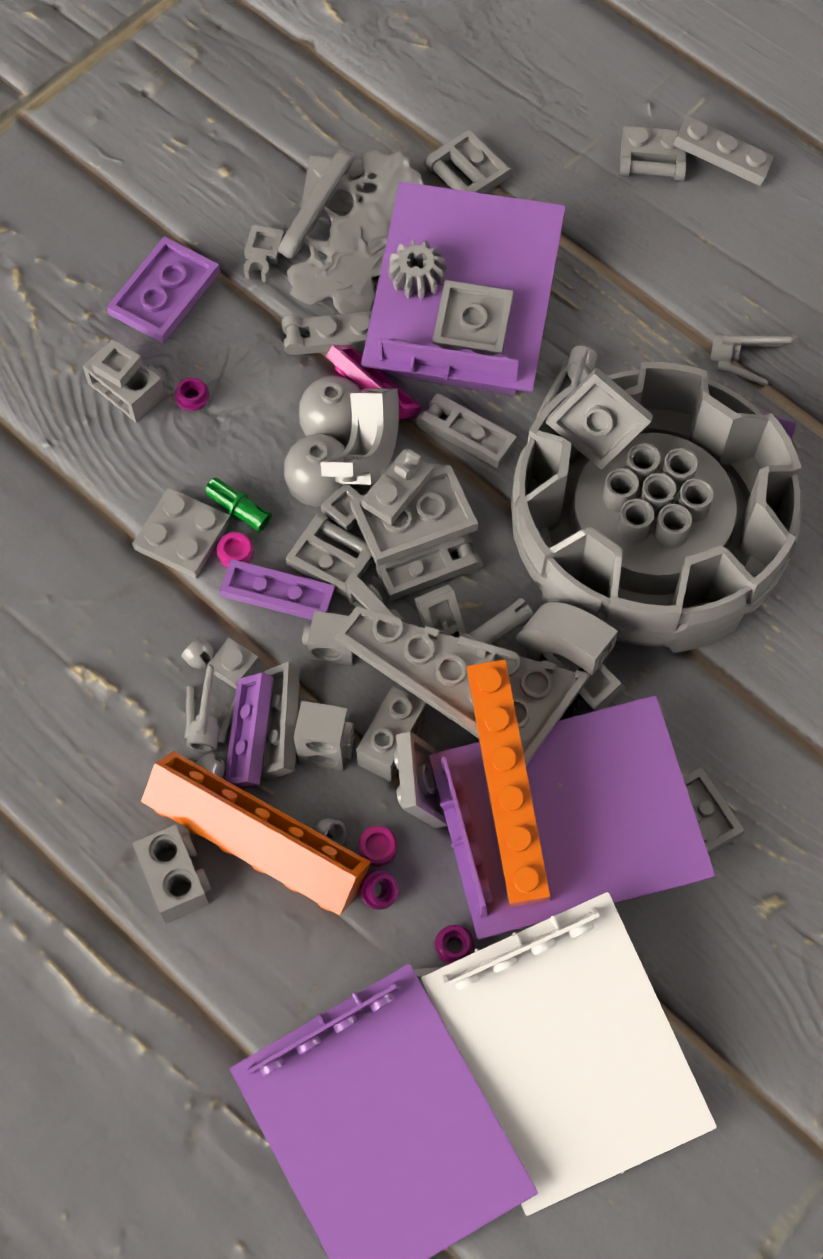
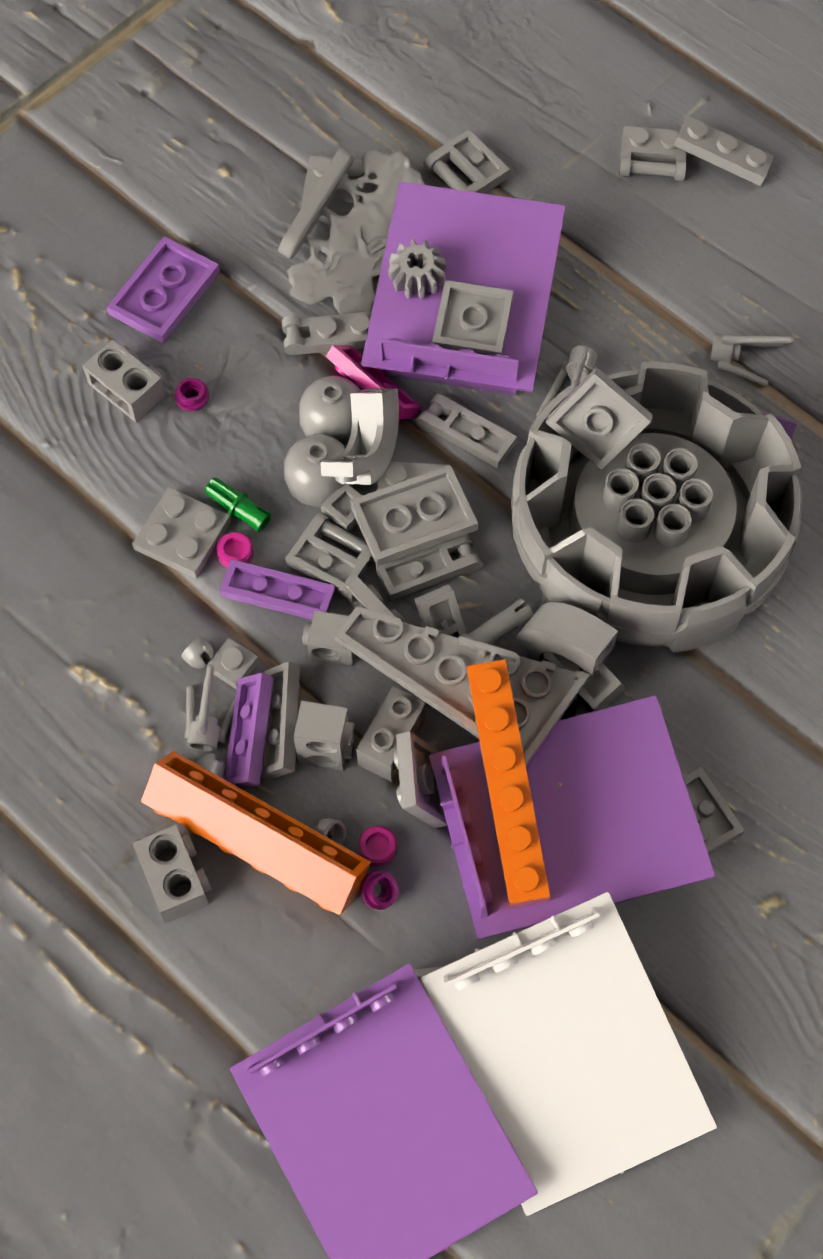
light grey plate [92,340,143,388] -> none
light grey plate [244,225,285,282] -> none
light grey plate [361,449,434,525] -> none
magenta plate [435,925,474,964] -> none

